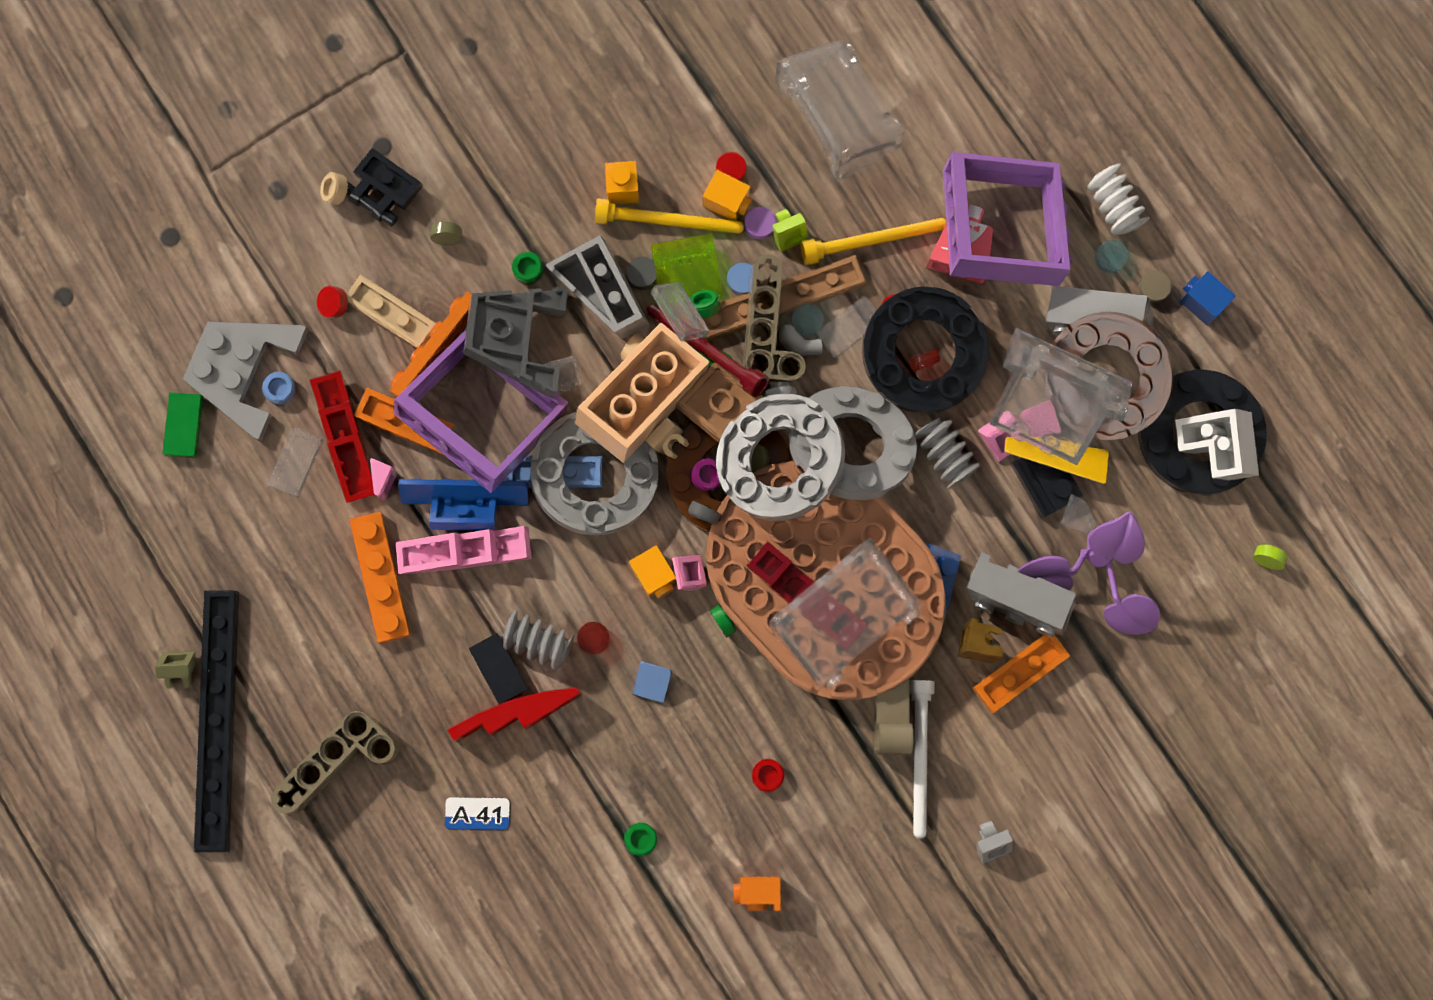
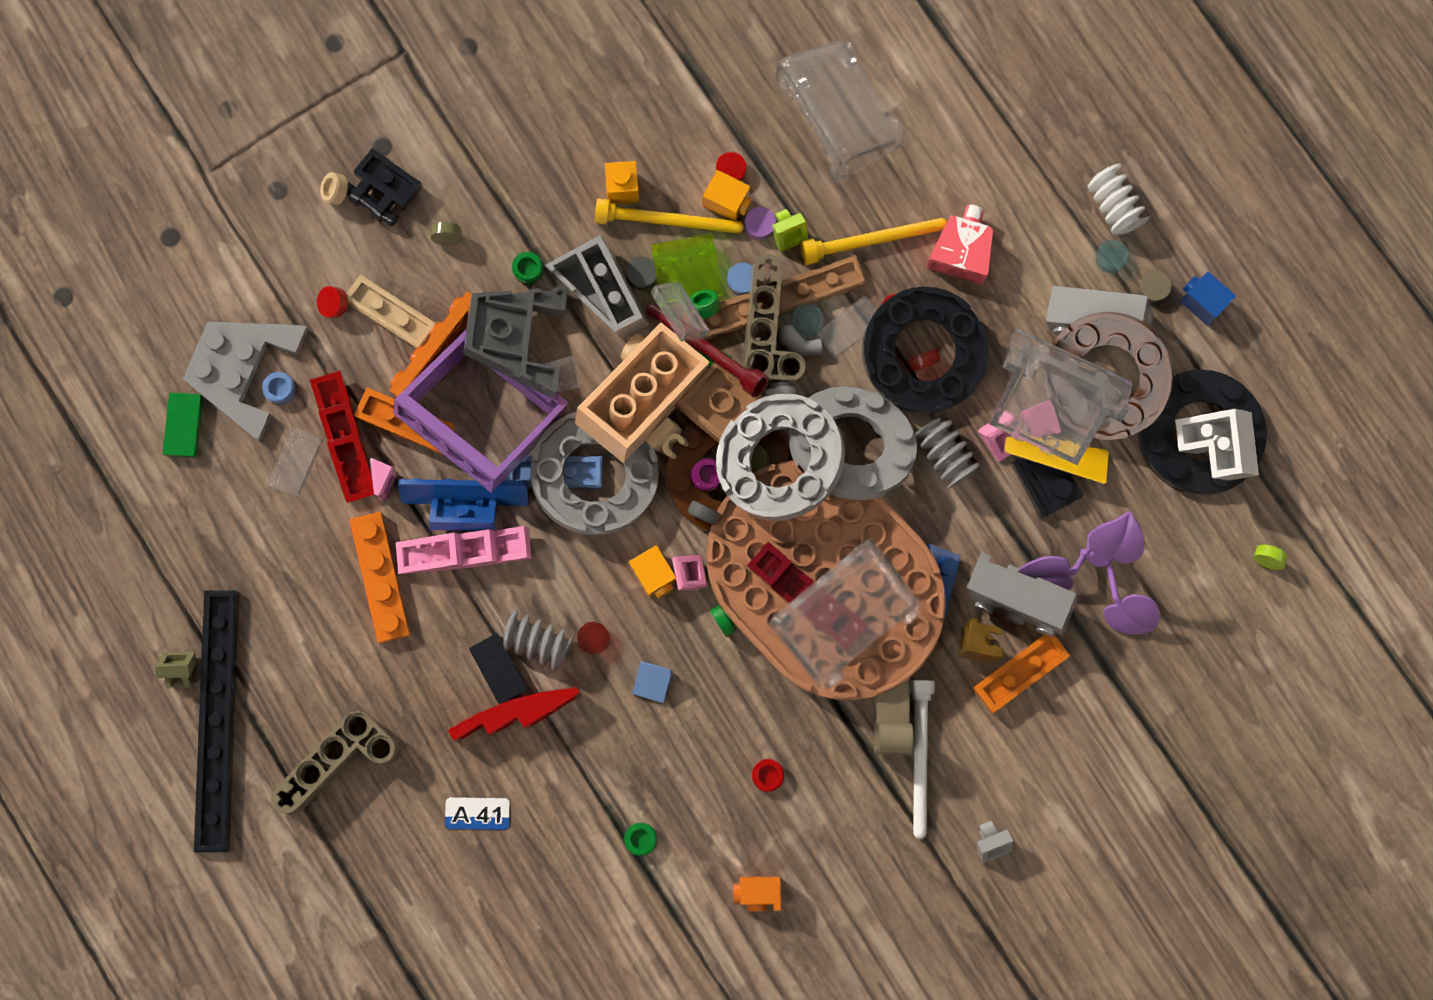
medium lavender window [943,152,1073,286] -> none
clear tile [1061,494,1095,533] -> none

